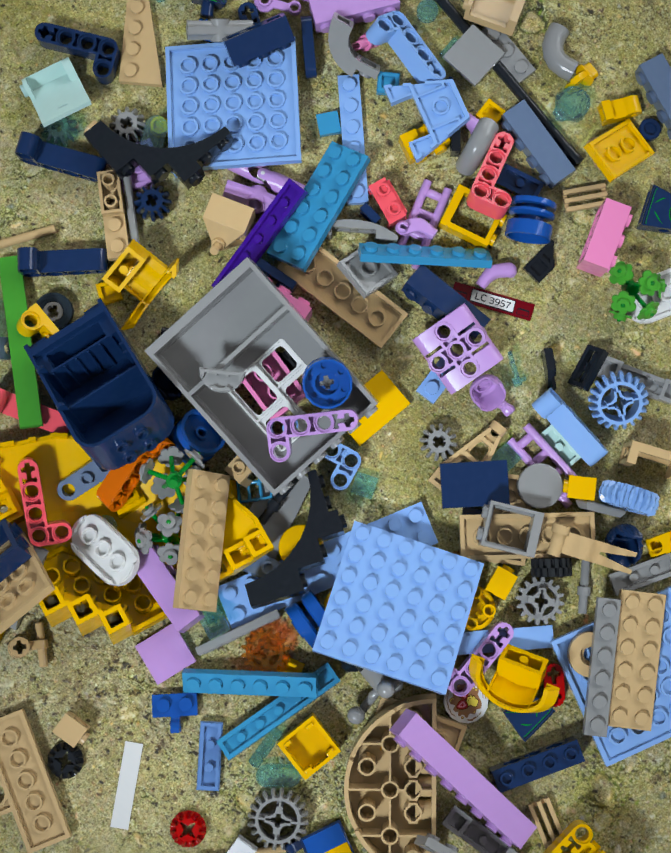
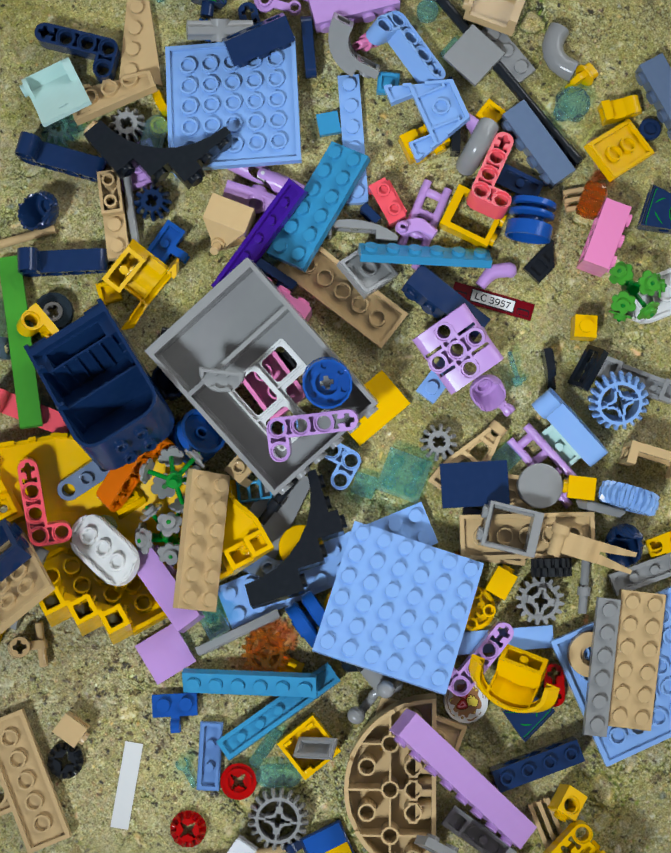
none -> dark blue hair [17,190,59,231]
none -> tan wing [72,70,158,126]
none -> blue plate [147,220,190,264]
none -> yellow tile [152,89,167,118]
none -> clear light blue hand [175,757,197,788]
none -> red gear [220,763,257,800]
none -> light grey tile [292,736,338,760]
none -> clear light blue plate [375,447,432,504]
none -> yellow brick [548,784,588,822]
none -> yellow brick [570,314,598,341]
none -> clear orange gear [576,180,607,220]

